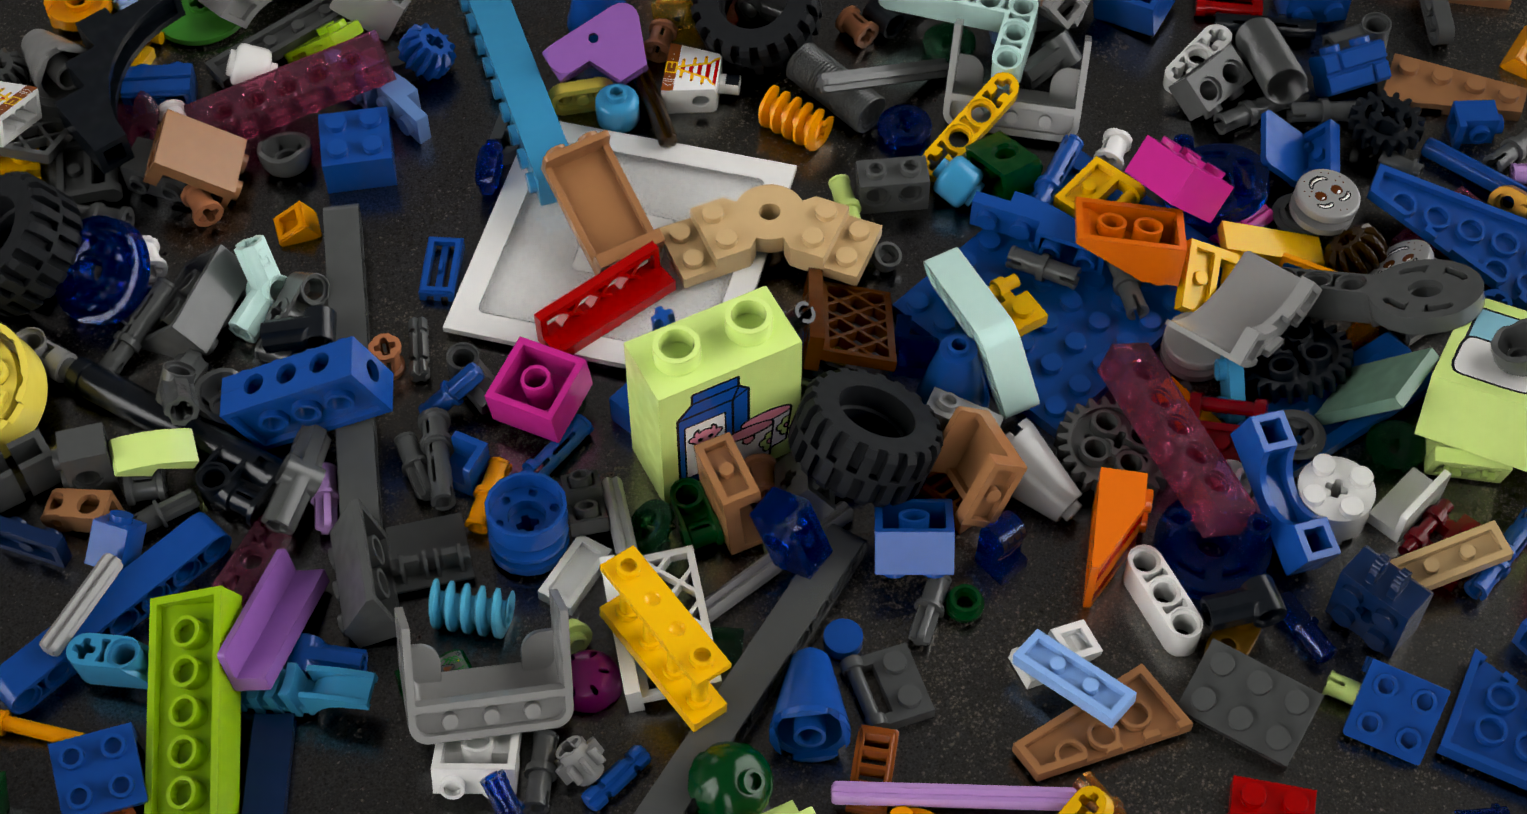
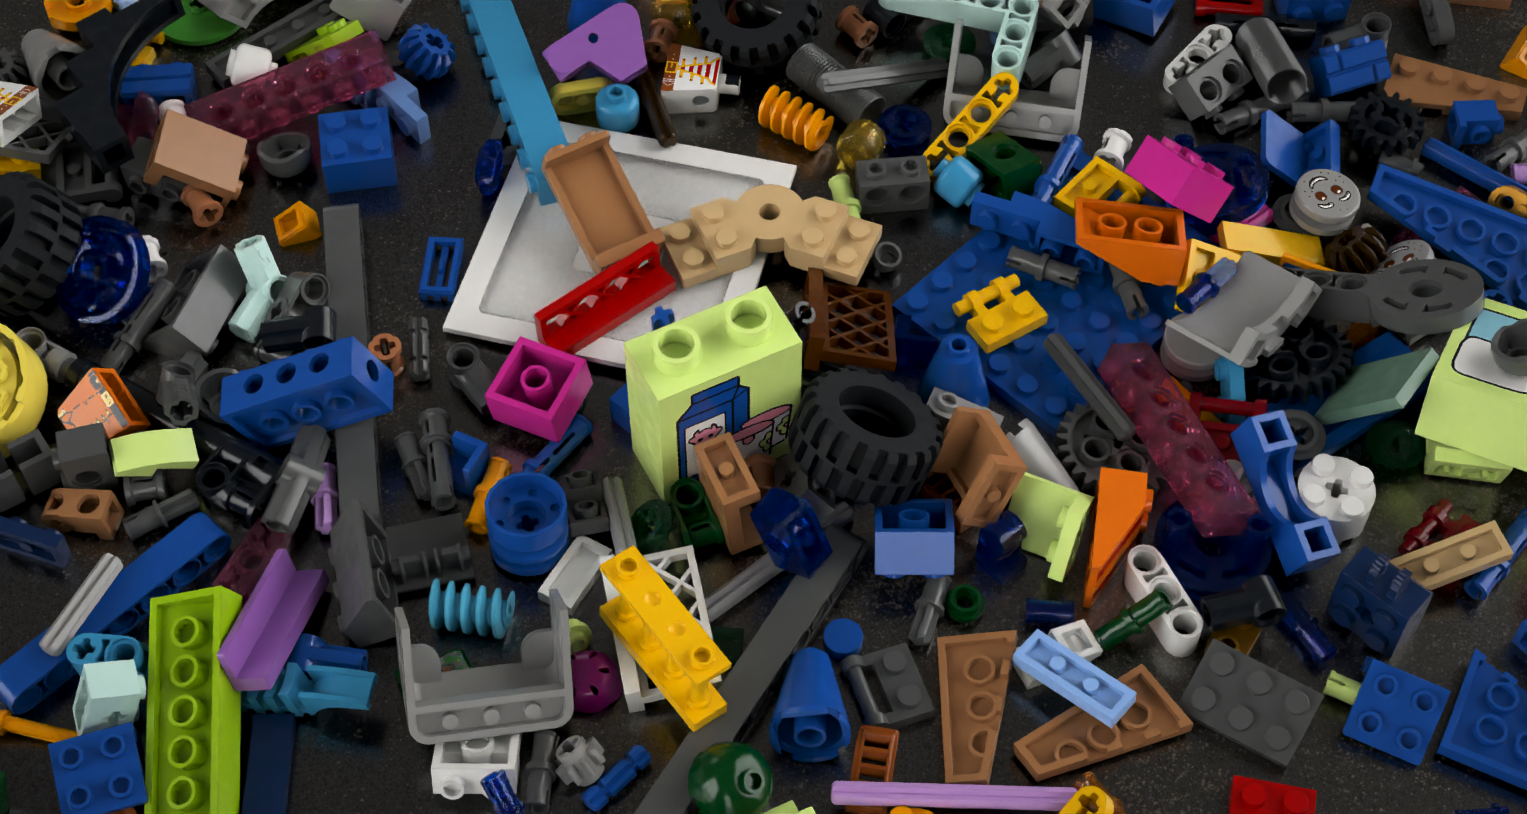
blue brick [84,510,147,570] -> none
blue axle [418,362,485,422] -> none
light aqua beam [923,247,1040,419] -> none
white panel [1367,467,1452,543] -> none
none -> orange torso [56,368,151,444]
none -> light aqua brick [72,659,146,736]
none -> clear yellow head [836,119,886,169]
none -> medium nougat wing [937,630,1018,785]
none -> yellowish green bracket [1000,472,1094,582]
none -> clear blue pin [1026,596,1074,626]
none -> dark grey axle [1043,333,1137,442]
none -> dark green pin [1094,587,1173,652]
none -> clear blue axle [1175,257,1238,314]

